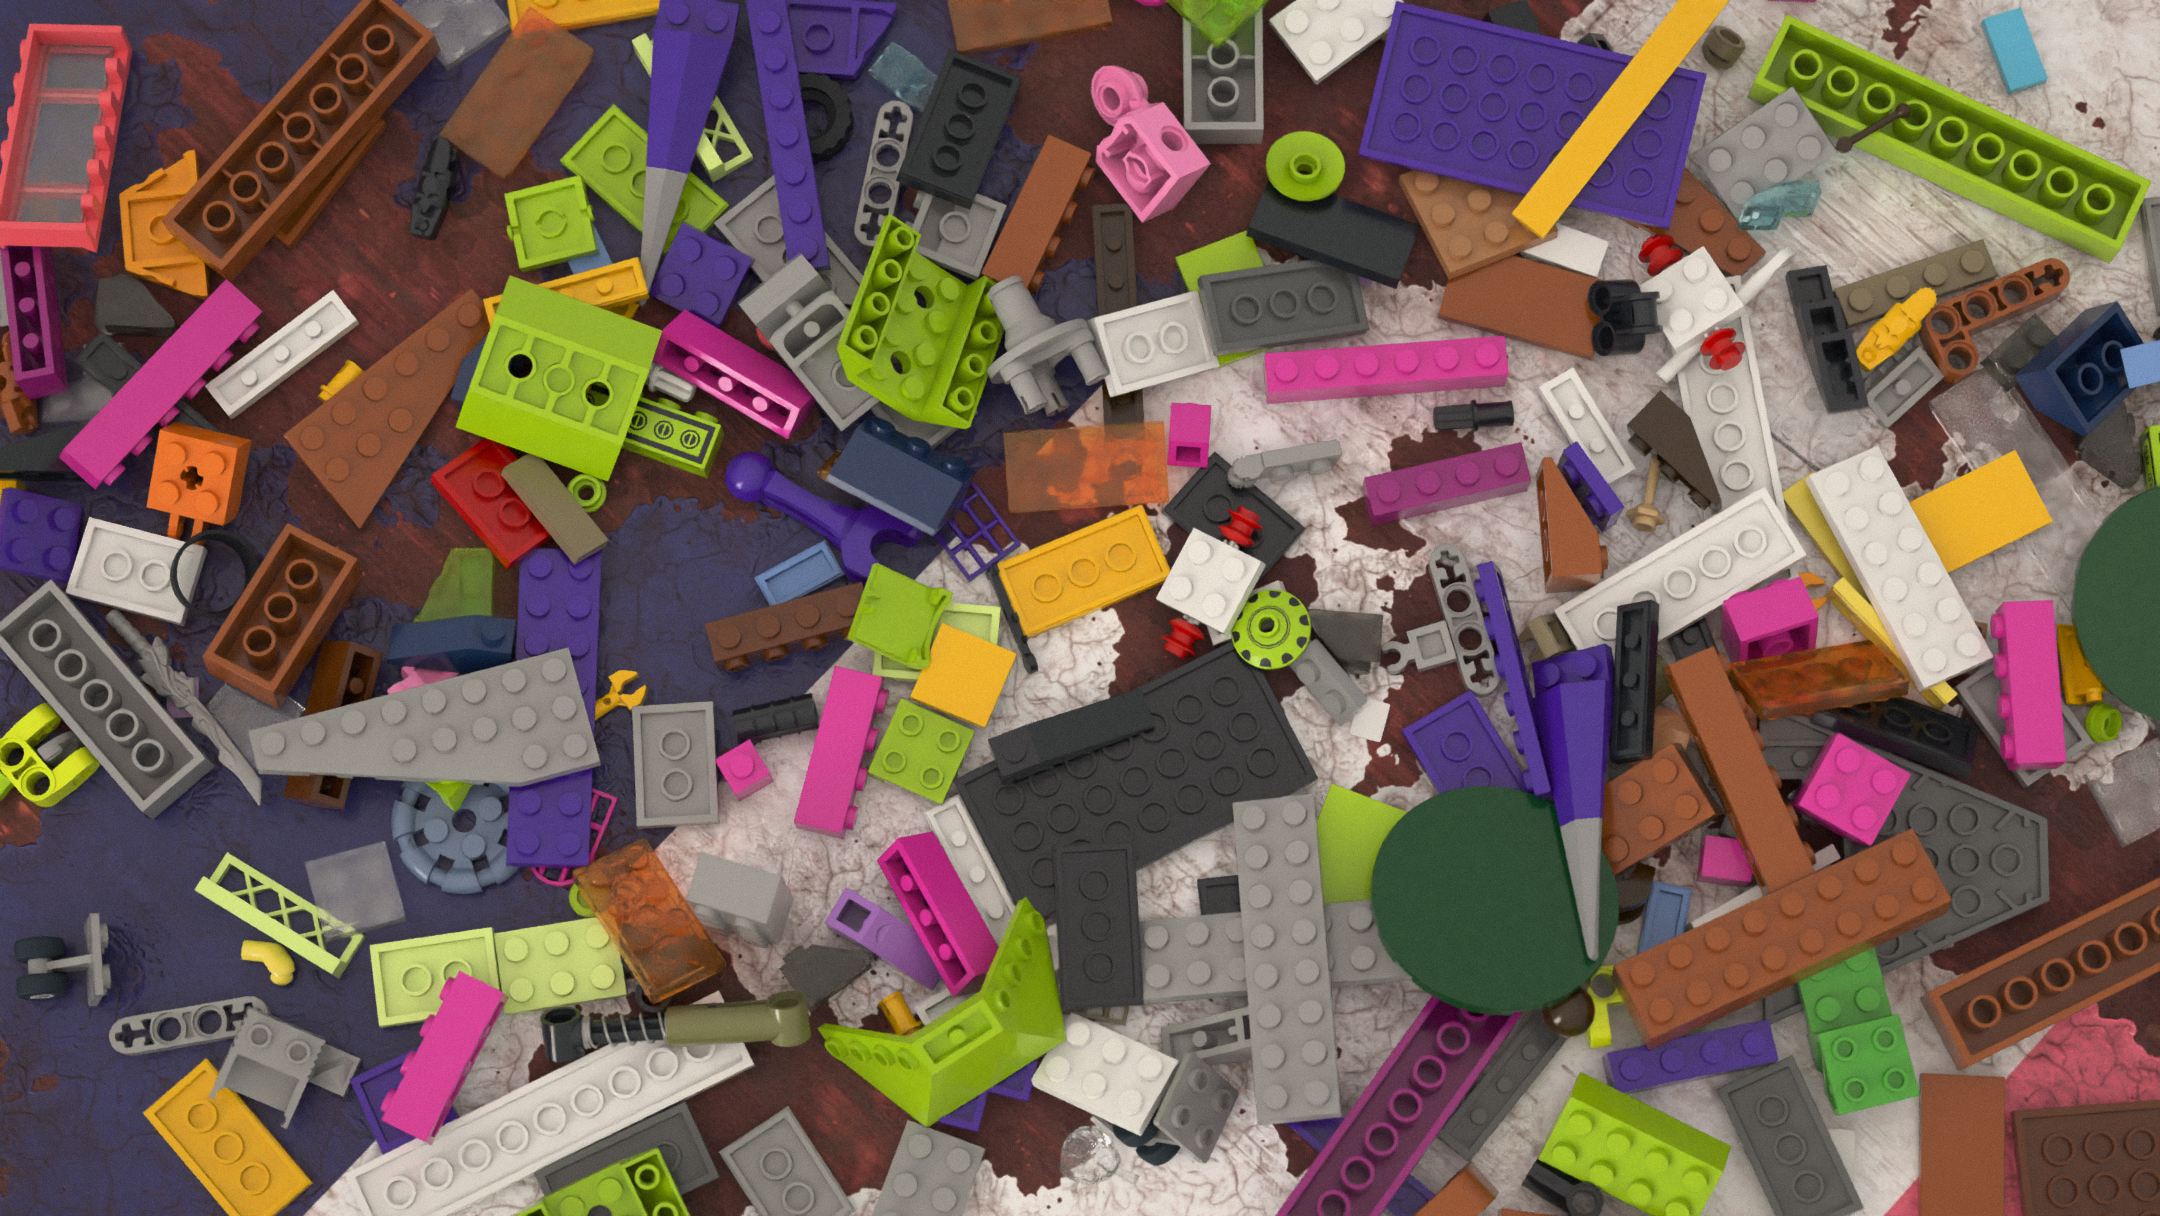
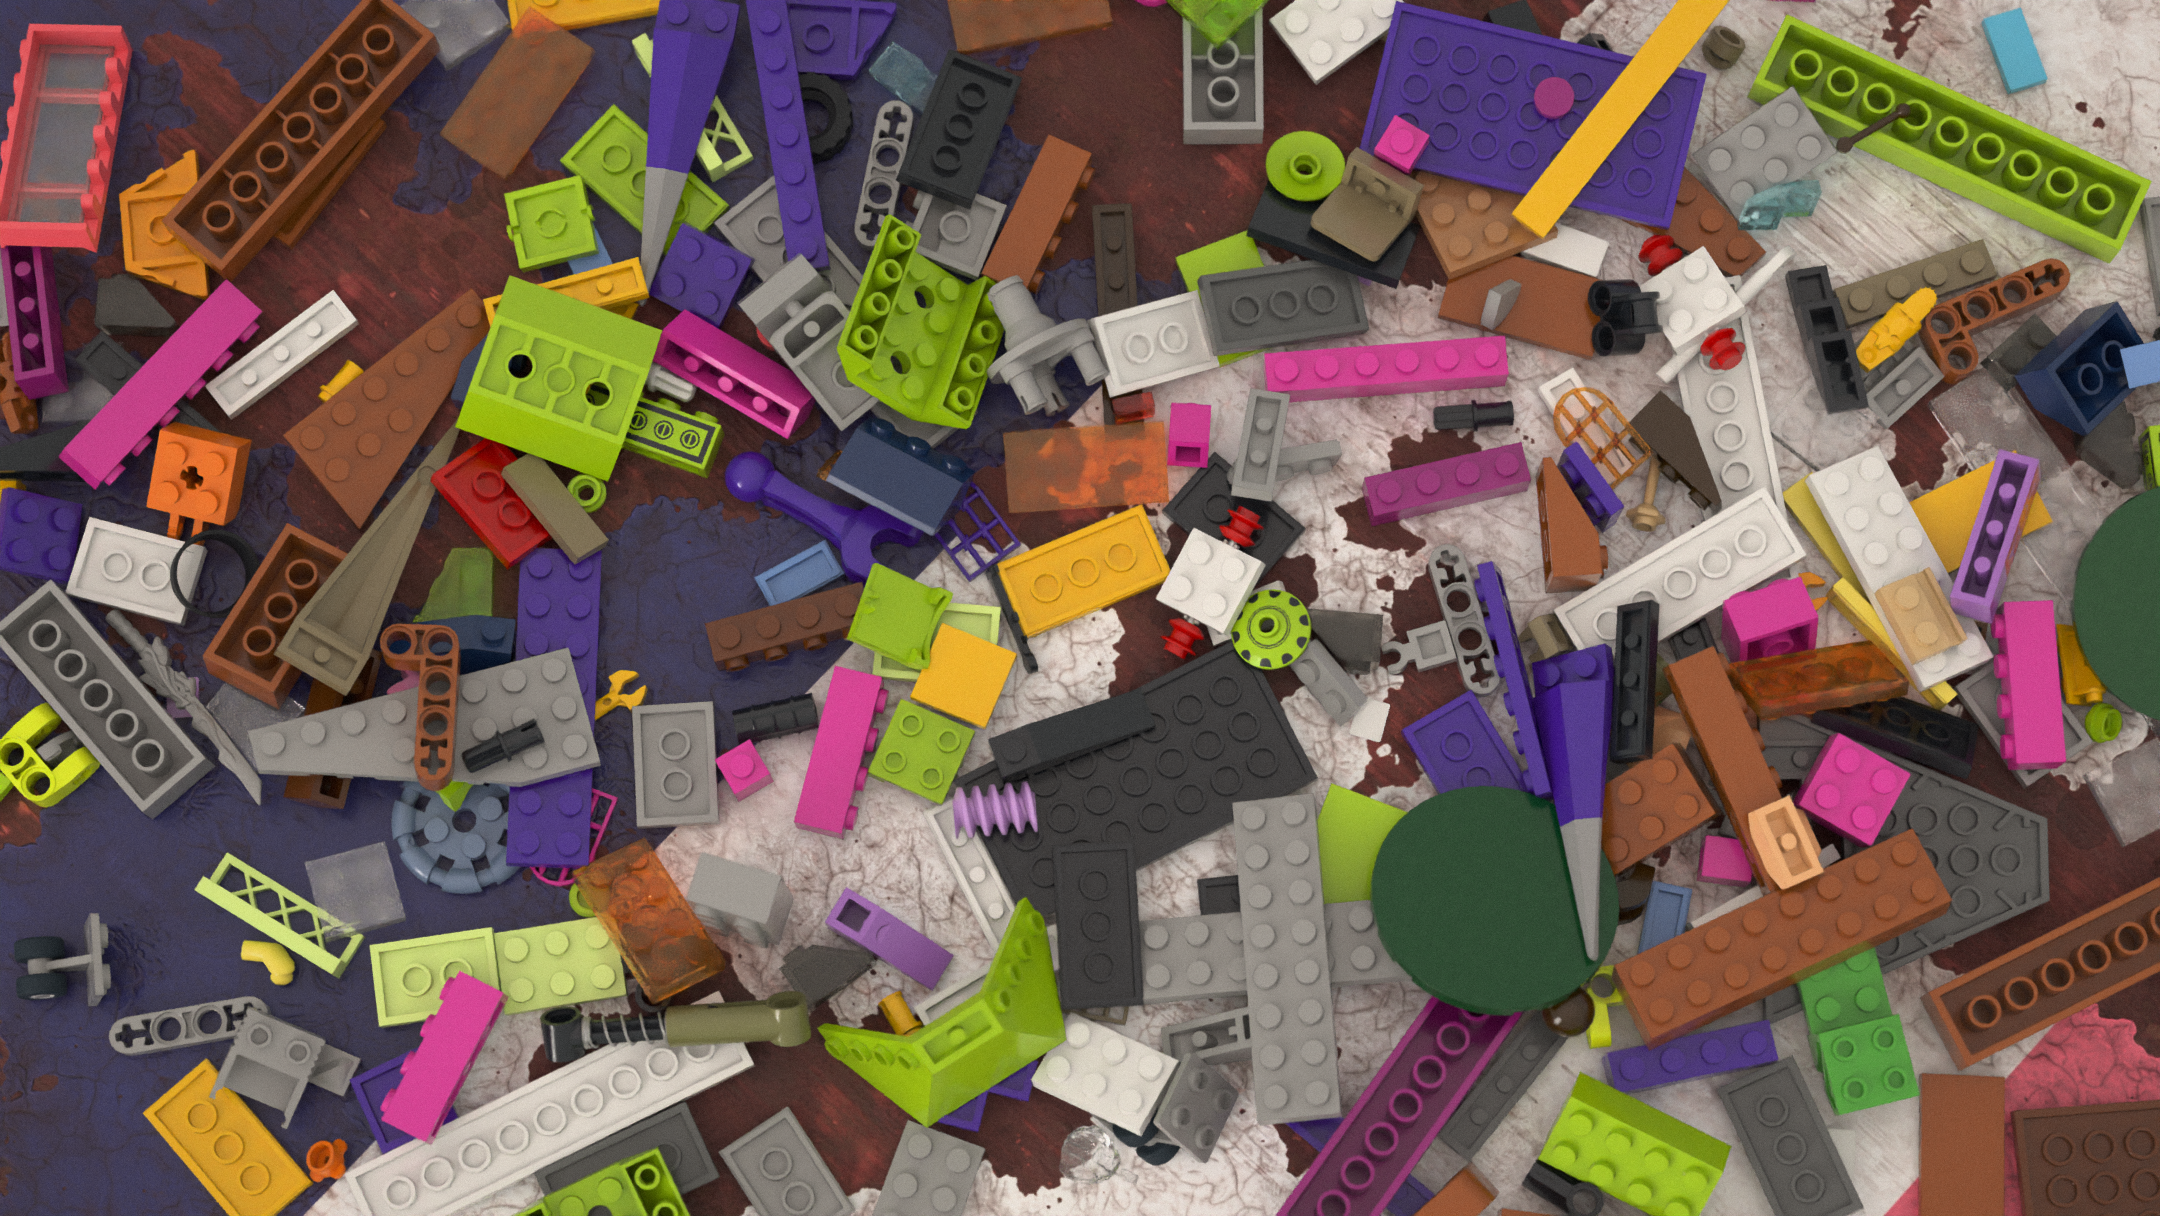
black hinge [409,136,461,241] -> none
dark pink brick [877,831,999,998] -> none
bright pink brick [1091,65,1211,223] -> none
none -> dark tan plate [274,419,460,696]
none -> orange plate [306,1139,347,1182]
none -> dark orange beam [380,624,461,791]
none -> black axle [462,719,545,773]
none -> lavender piece [952,781,1038,839]
none -> clear red tile [1112,392,1155,424]
none -> light grey plate [1231,388,1290,502]
none -> dark tan bracket [1310,147,1424,261]
none -> dark pink brick [1374,115,1430,176]
none -> light grey tile [1480,279,1522,330]
none -> magenta tile [1534,77,1574,119]
none -> clear orange window [1553,387,1654,490]
none -> light nougat slope [1748,795,1824,890]
none -> tan plate [1874,567,1968,666]
none -> medium lavender brick [1950,449,2041,624]

